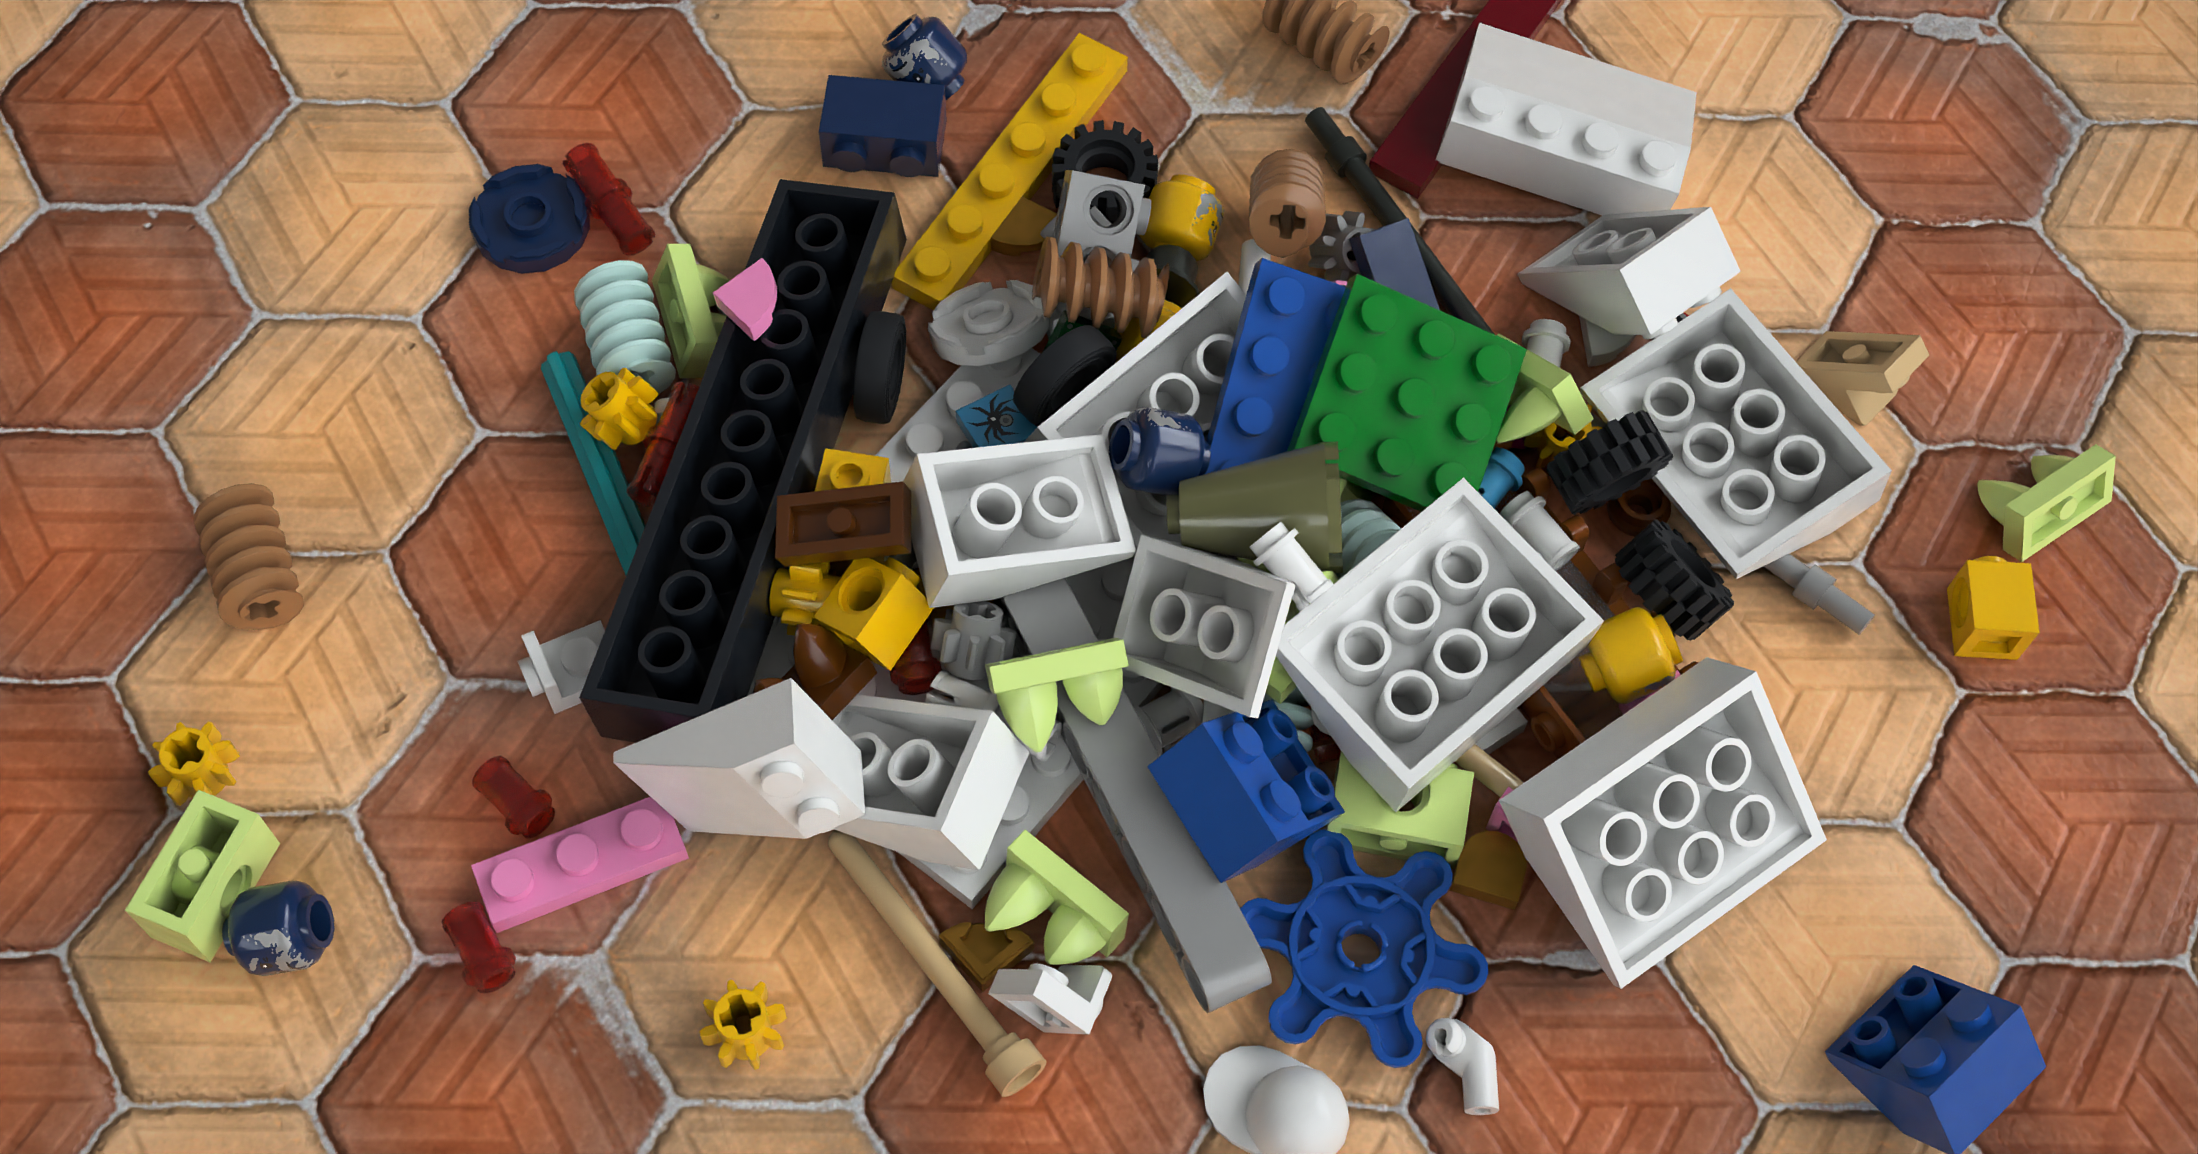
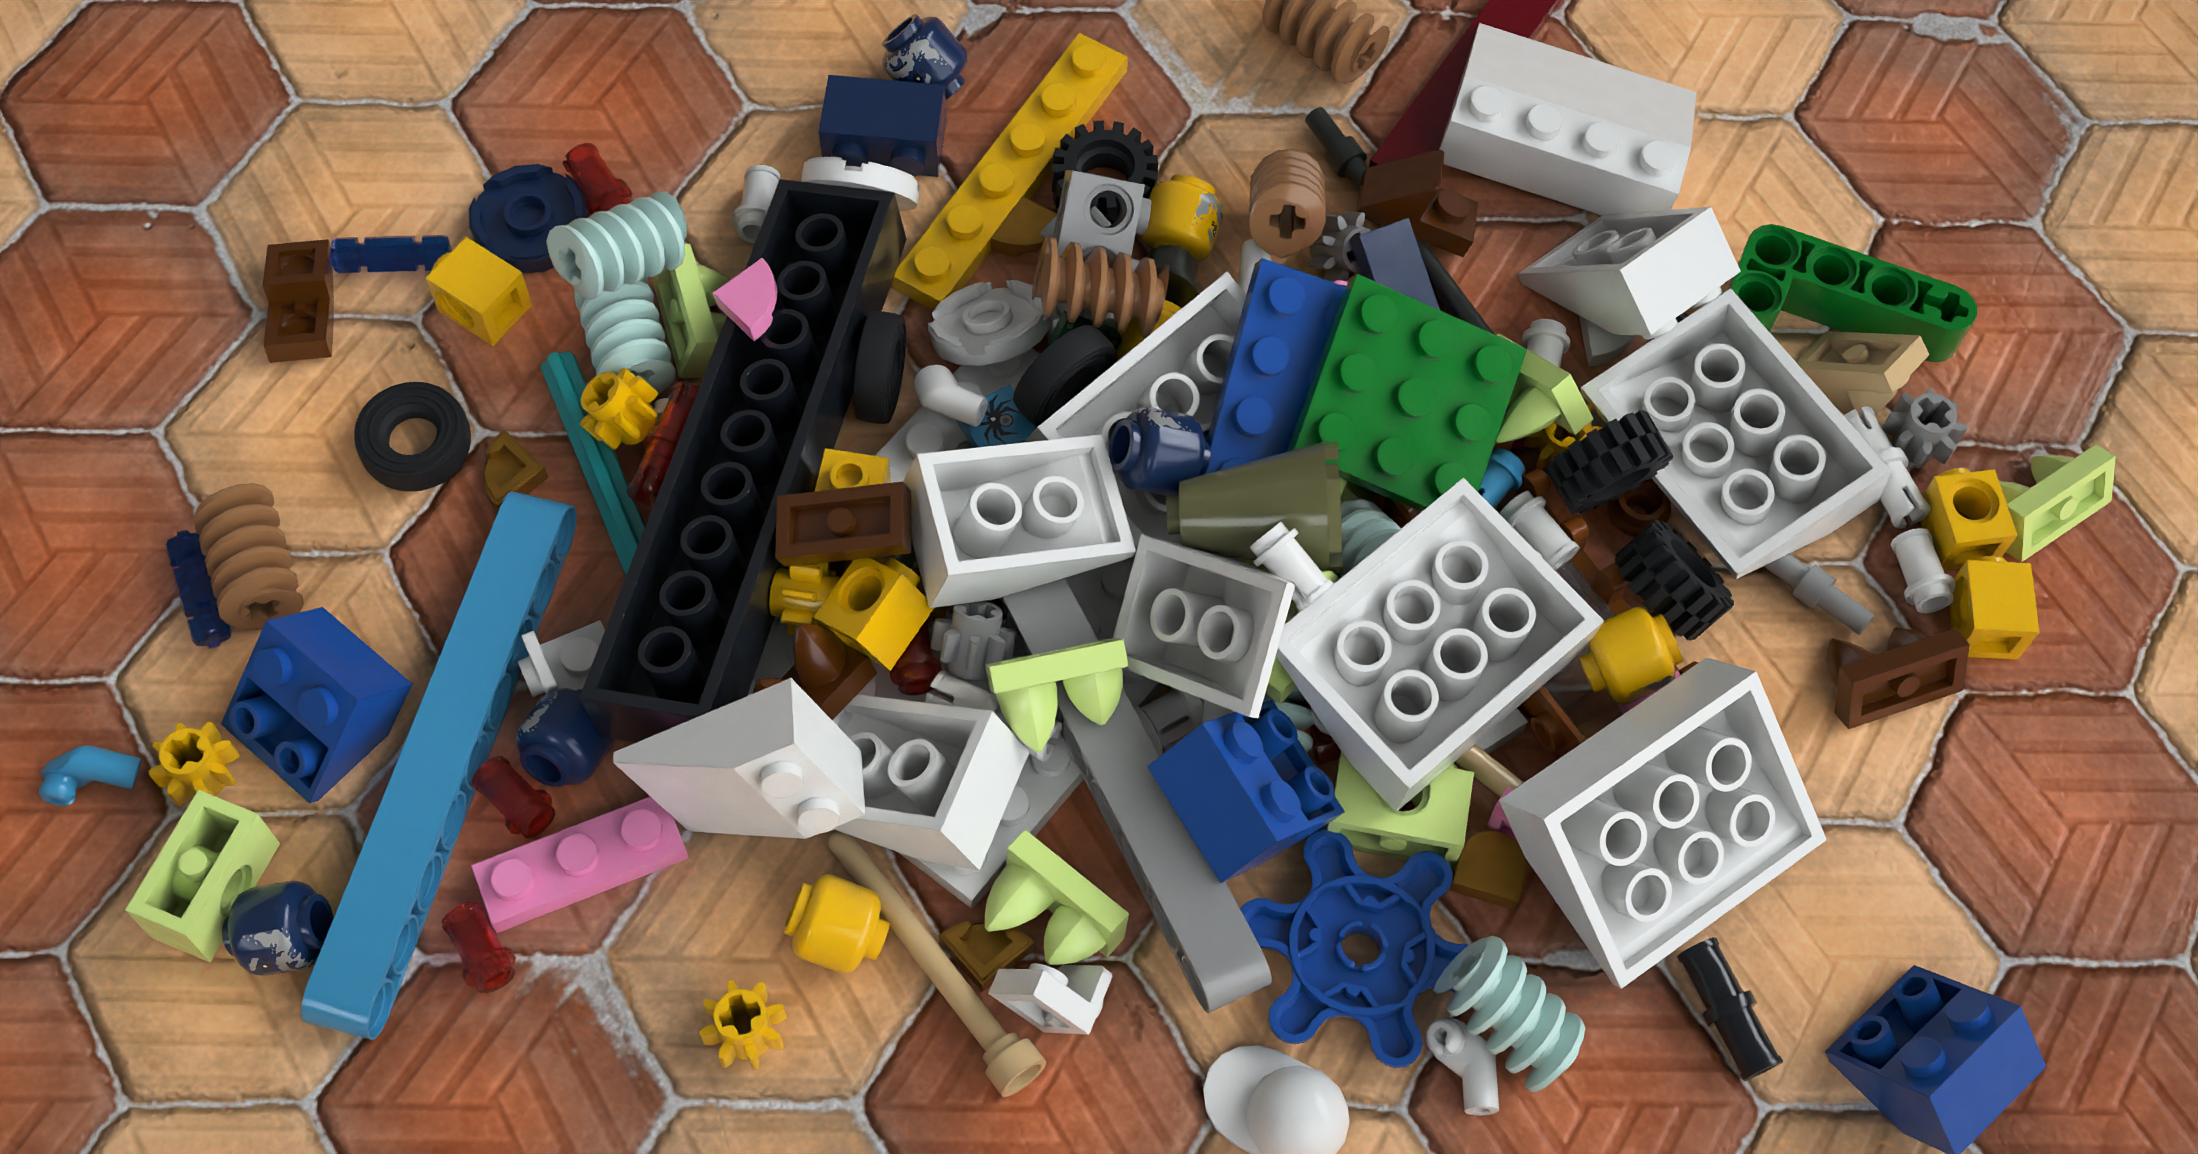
none -> dark azure arm [38,745,142,806]
none -> clear blue axle [165,530,232,649]
none -> blue slope [221,607,412,803]
none -> reddish brown slope [263,239,334,363]
none -> dark azure beam [301,491,577,1040]
none -> clear blue axle [330,235,452,273]
none -> black tyre [354,382,471,491]
none -> yellow brick [426,237,532,346]
none -> pearl gold tile [484,429,548,513]
none -> dark blue head [516,688,615,787]
none -> light aqua piece [546,191,687,300]
none -> white pin [732,165,782,244]
none -> yellow head [783,874,890,974]
none -> white tile [801,157,920,211]
none -> white arm [914,365,988,427]
none -> reddish brown slope [1356,150,1478,257]
none -> light aqua piece [1433,936,1585,1093]
none -> black pin [1677,937,1783,1081]
none -> green beam [1727,224,1977,362]
none -> reddish brown tile [1826,627,1970,729]
none -> white pin [1844,406,1931,529]
none -> light grey gear [1882,388,1967,468]
none -> white pin [1891,528,1956,613]
none -> yellow brick [1920,468,2018,571]

